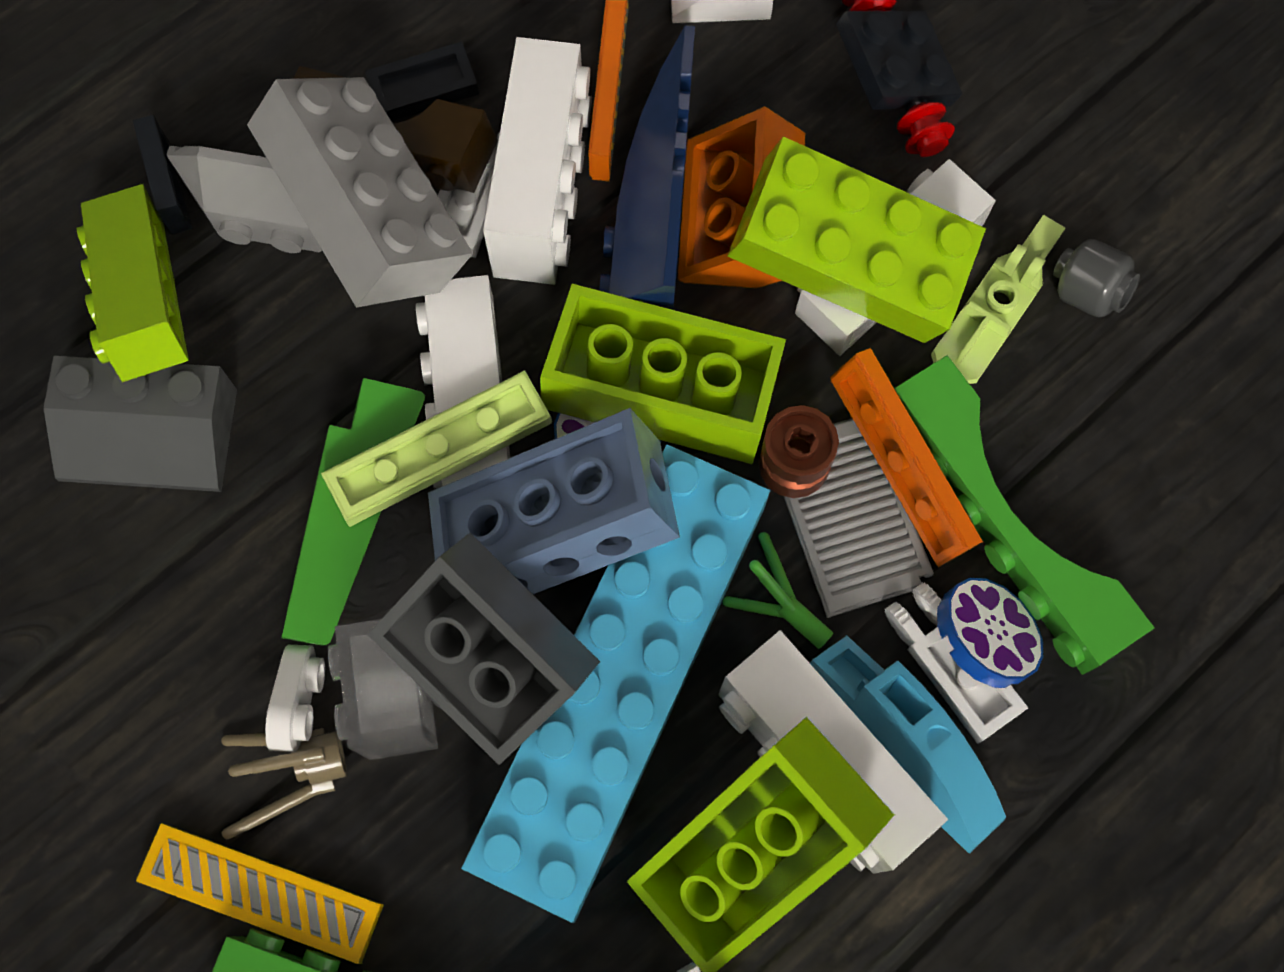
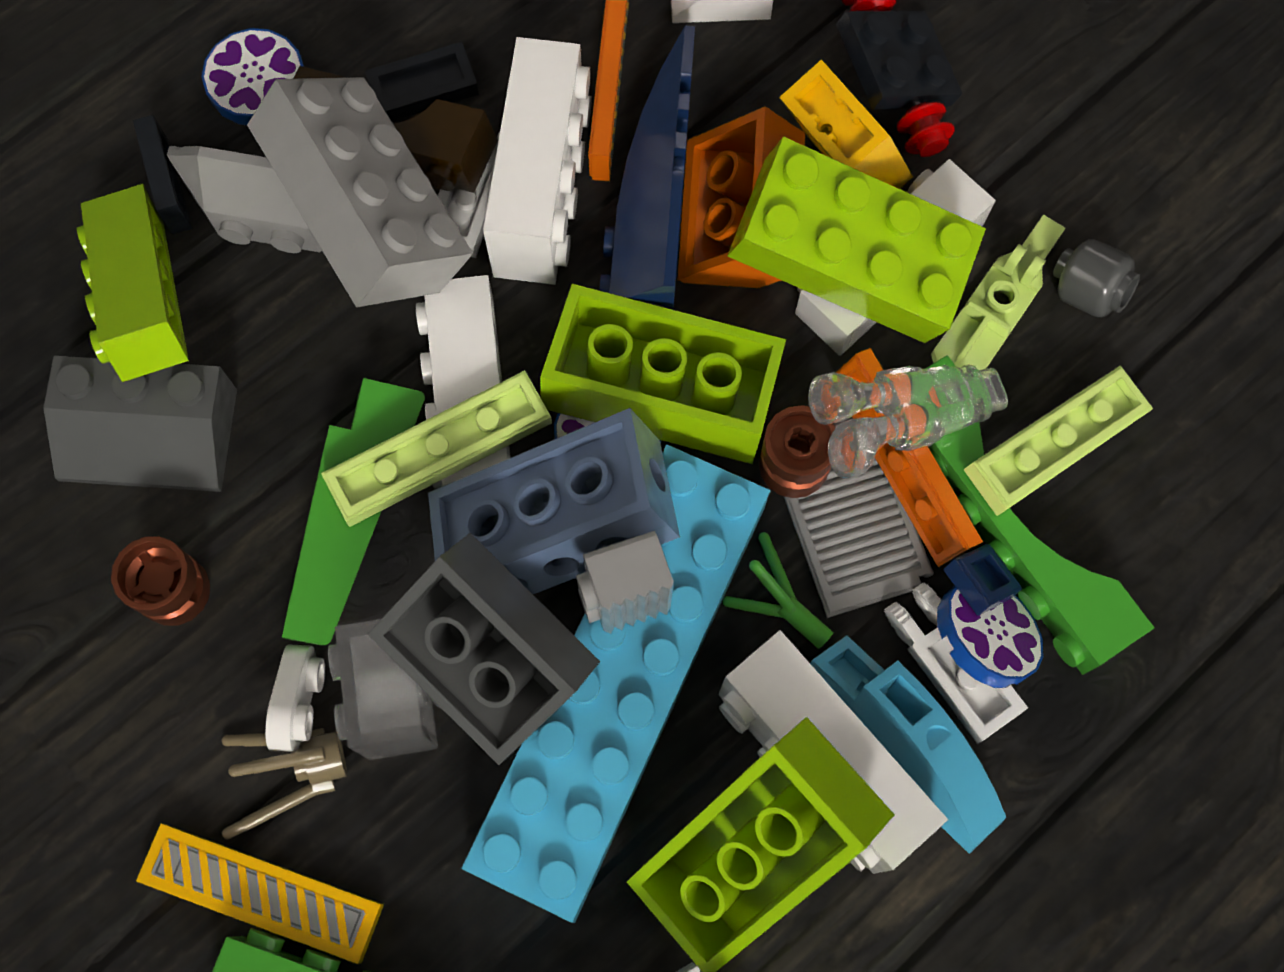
none -> copper wheel [111,537,210,626]
none -> tile [202,28,304,125]
none -> light grey brick [576,531,674,634]
none -> yellow window [779,59,913,189]
none -> clear piece [808,365,1008,479]
none -> dark blue tile [943,543,1022,616]
none -> yellowish green tile [963,365,1153,516]

